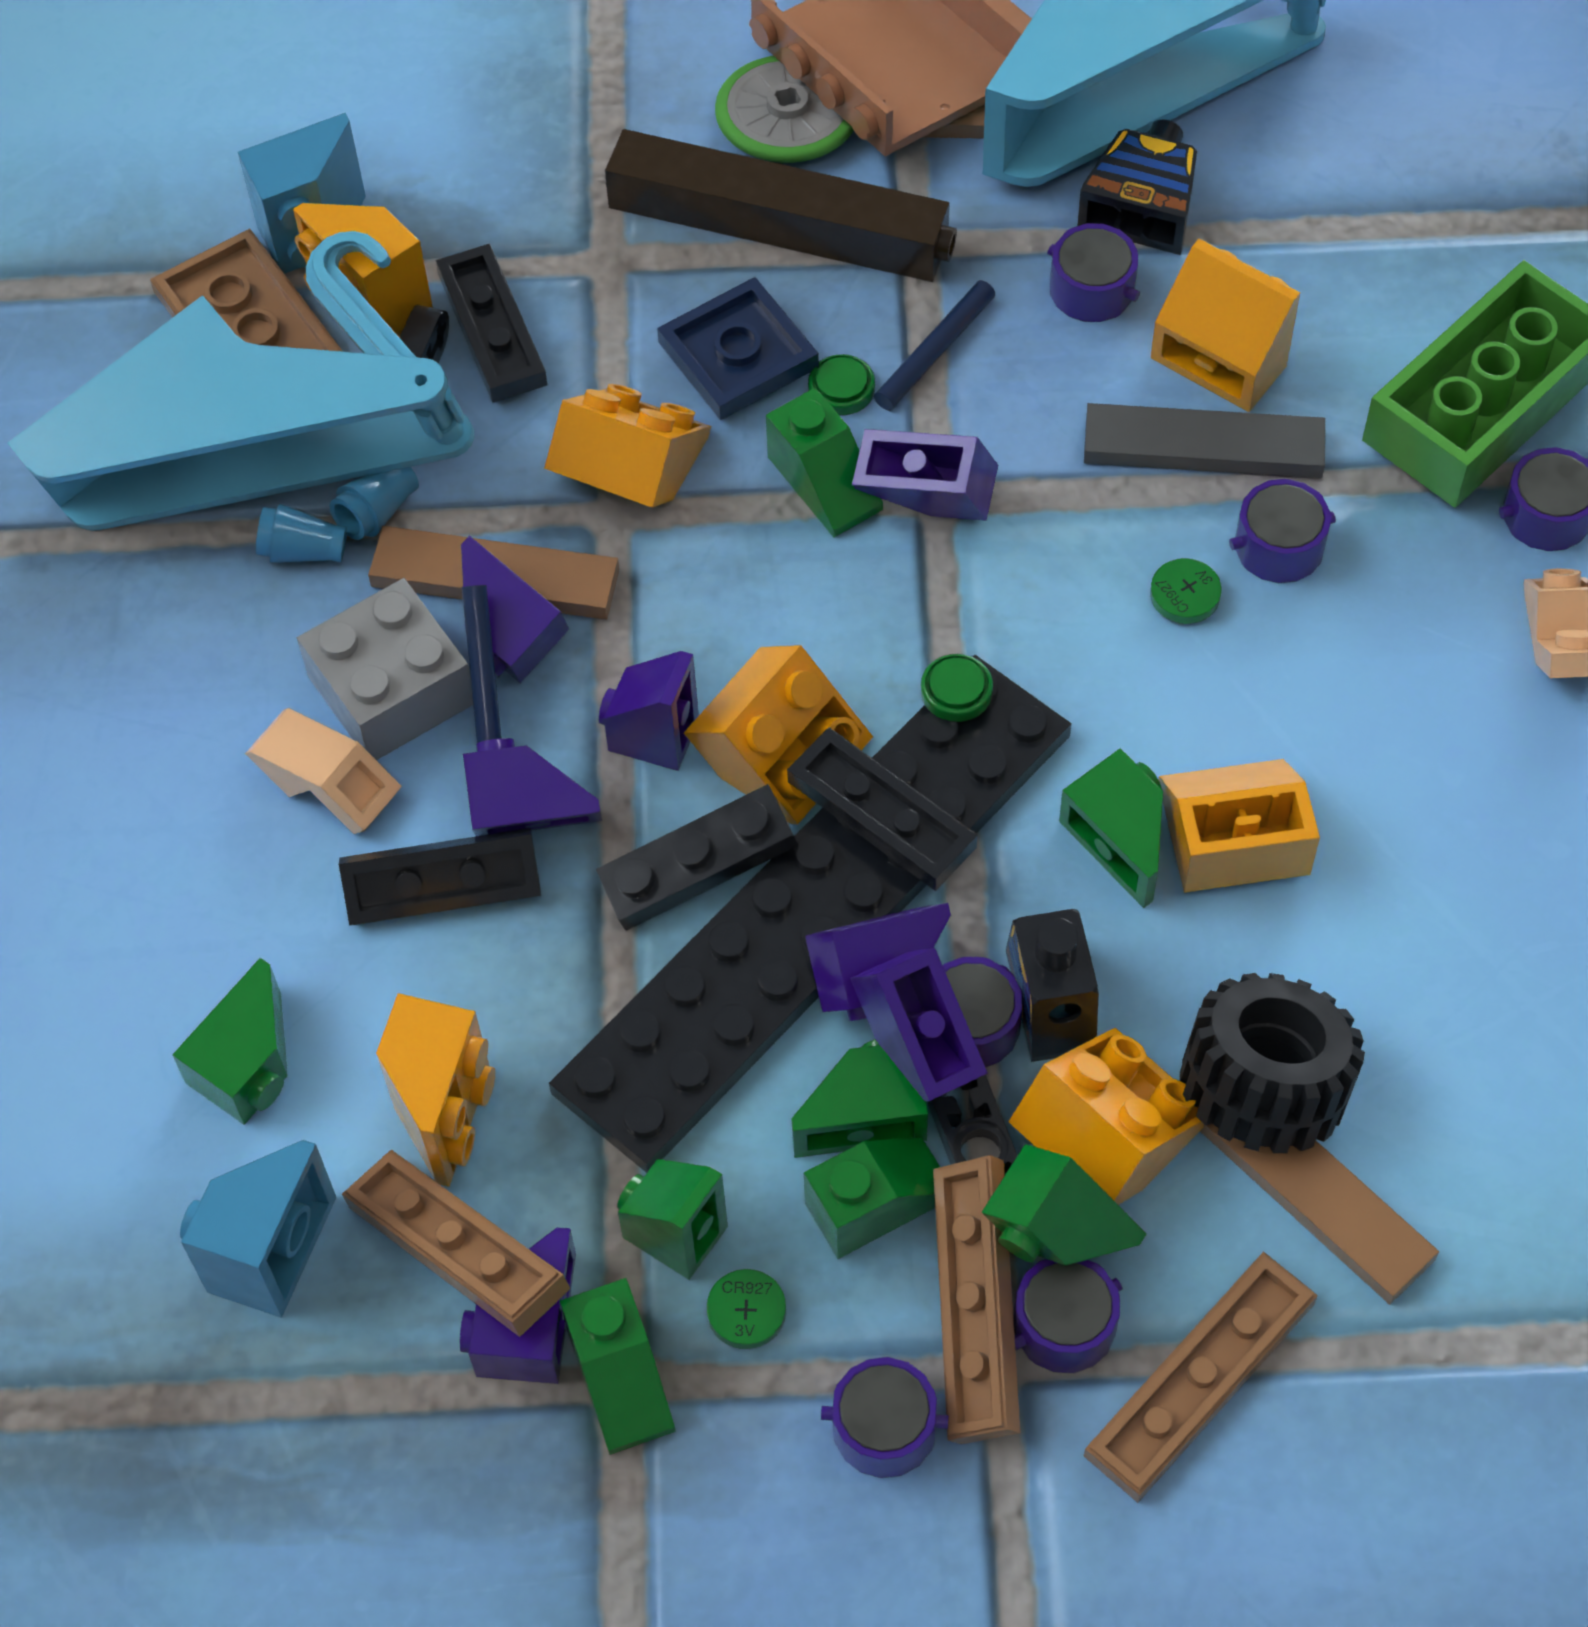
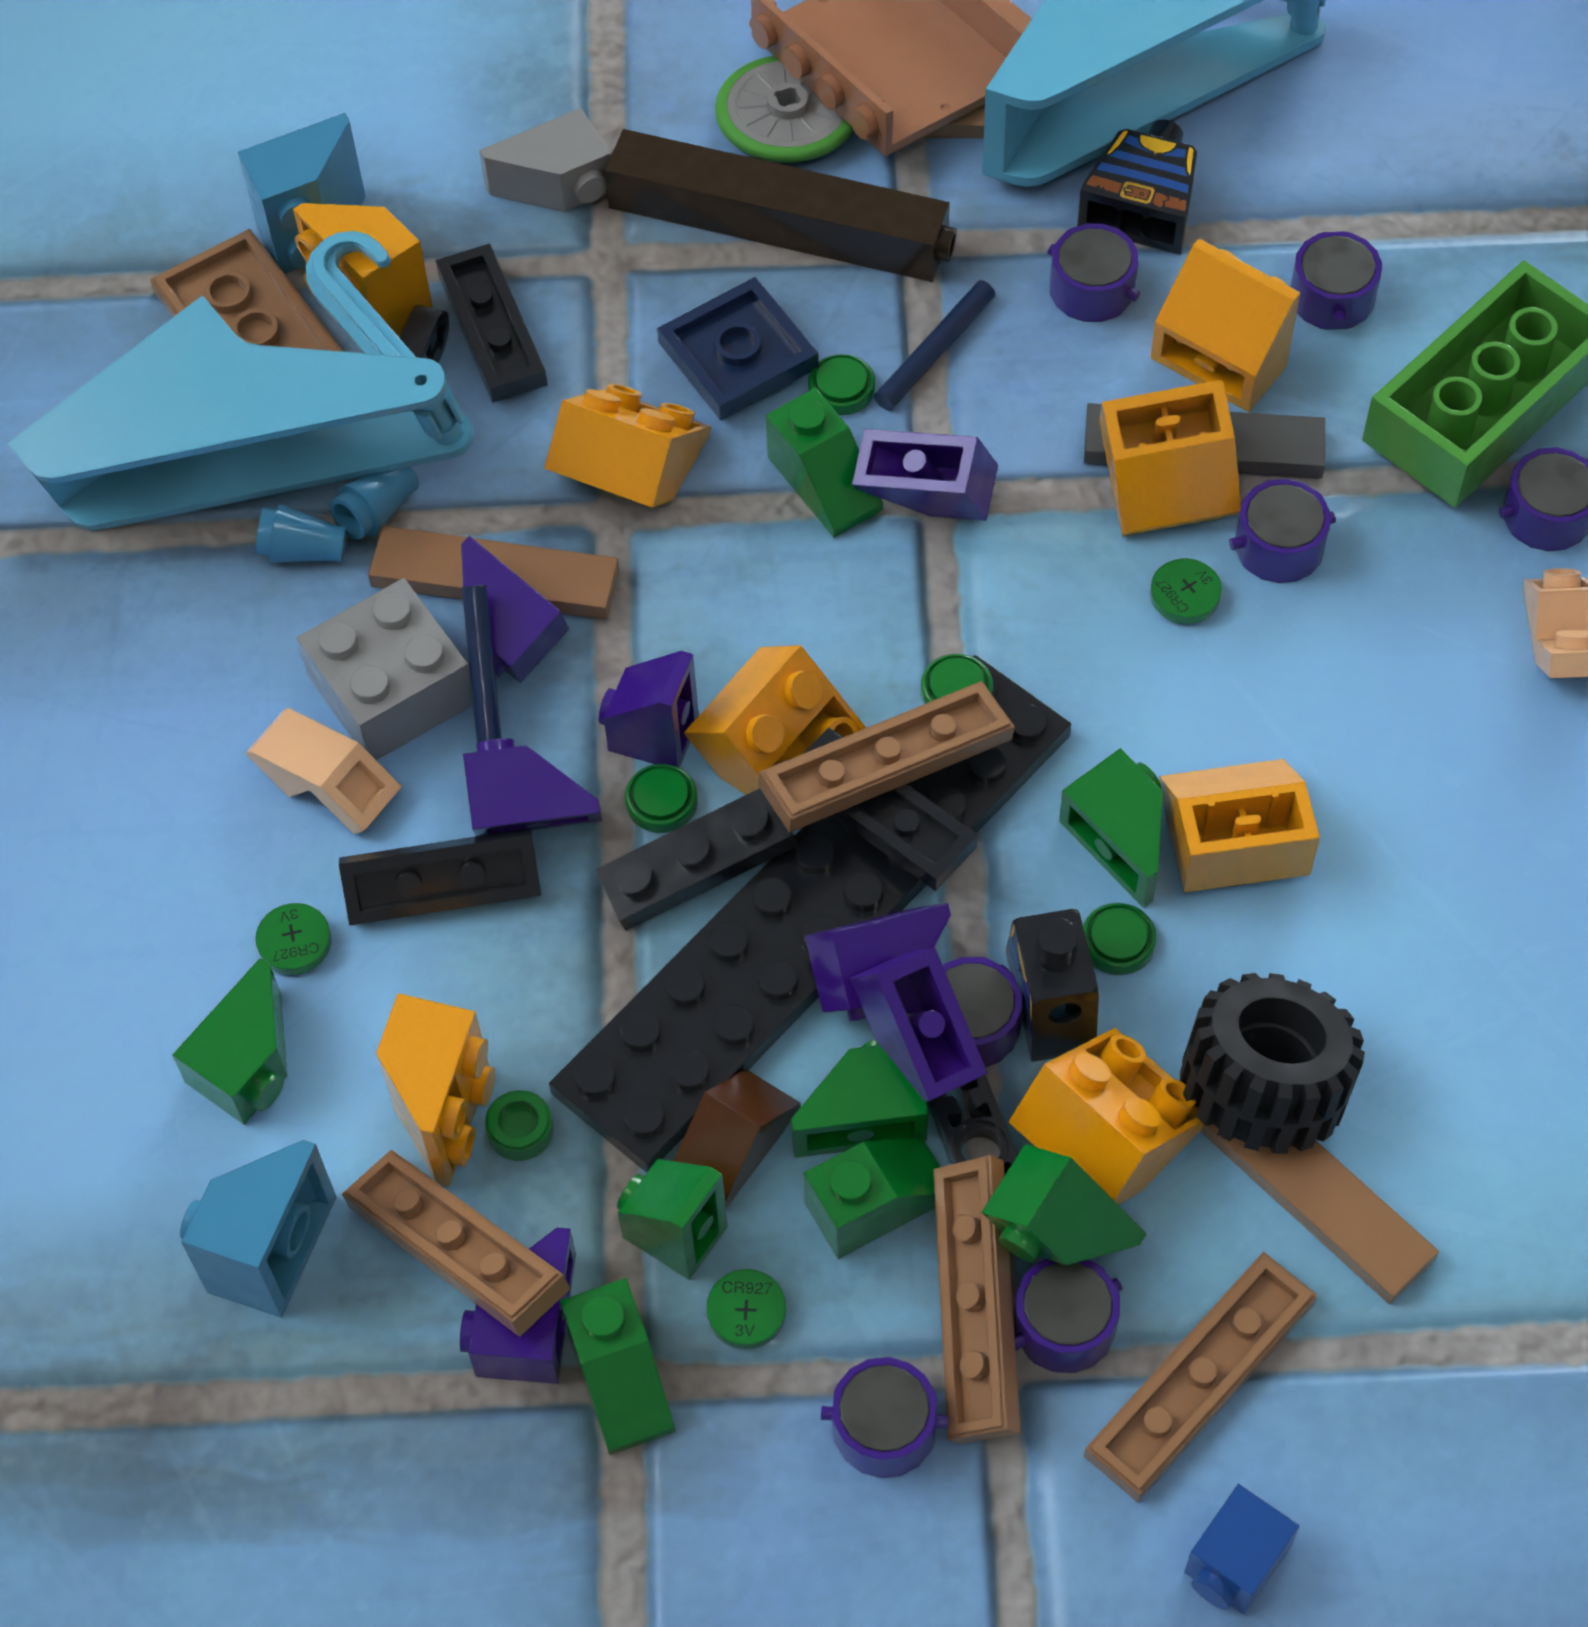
none -> green piece [255,903,332,975]
none -> light grey slope [479,108,611,212]
none -> green tile [485,1090,554,1161]
none -> green piece [625,764,698,833]
none -> reddish brown slope [673,1069,801,1208]
none -> medium nougat tile [758,681,1015,833]
none -> green piece [1083,903,1156,975]
none -> light orange slope [1099,379,1241,537]
none -> blue brick [1184,1483,1300,1615]
none -> piece [1290,231,1382,330]

